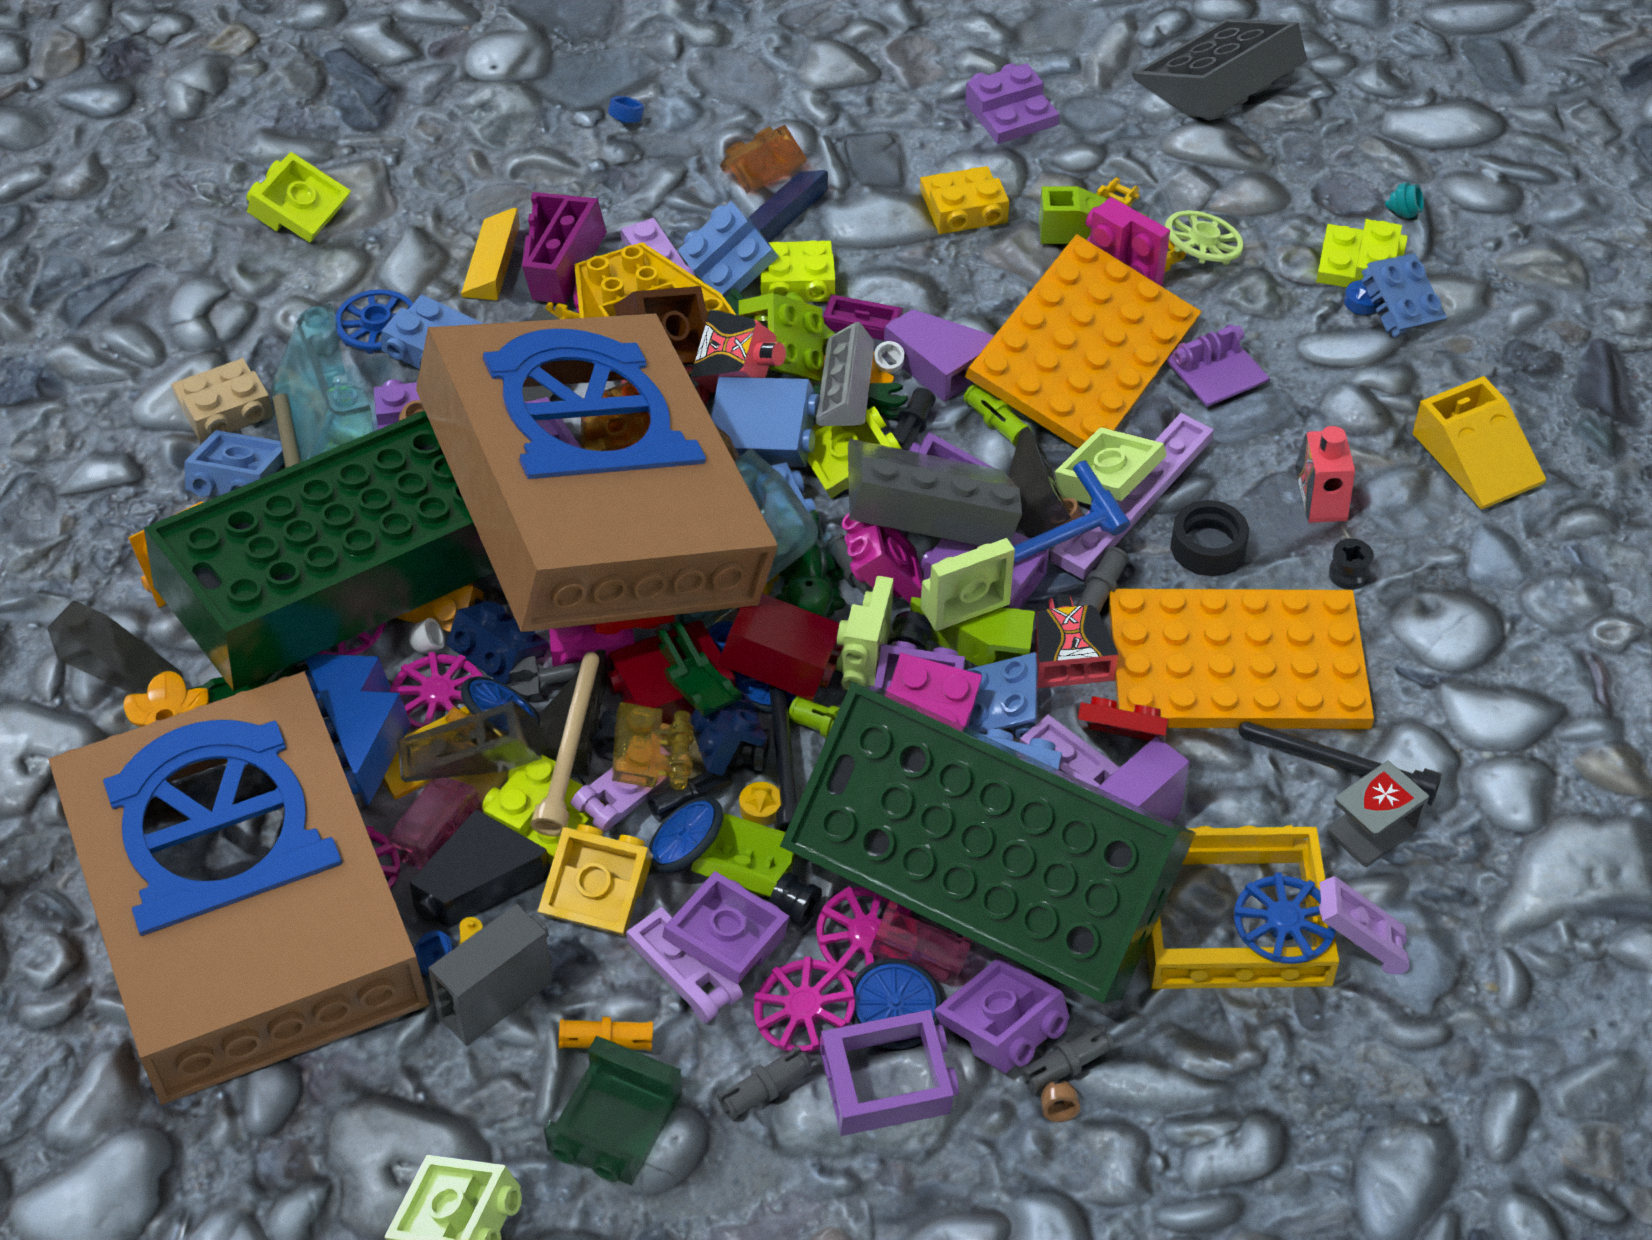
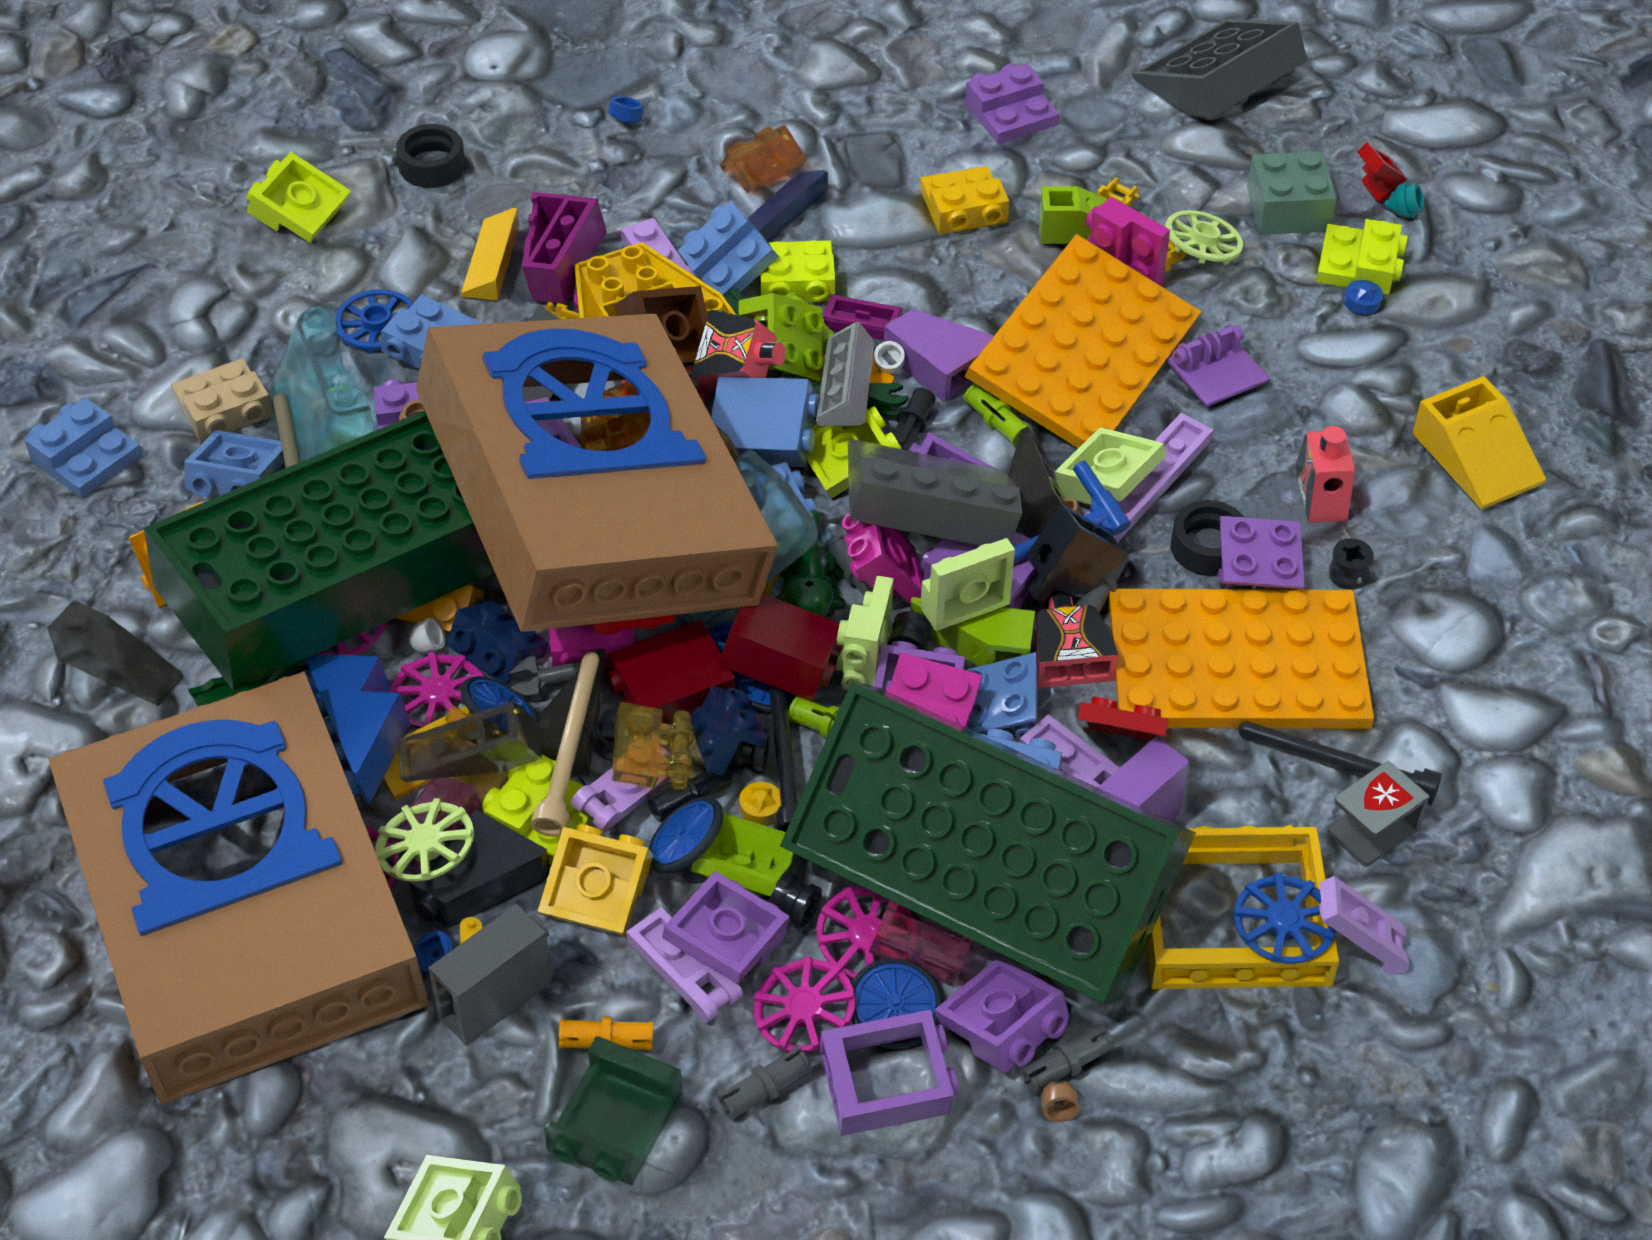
light orange plate [124,671,209,727] -> none
dark green arm [654,620,742,717] -> none
medium blue hinge [1361,253,1447,338] -> none
none -> medium blue plate [25,397,143,499]
none -> yellowish green wheel [375,798,474,882]
none -> black tyre [396,124,465,188]
none -> black torso [1027,504,1128,604]
none -> medium lavender hinge [1217,516,1305,590]
none -> sand green brick [1247,151,1337,235]
none -> red bracket [1357,142,1407,203]

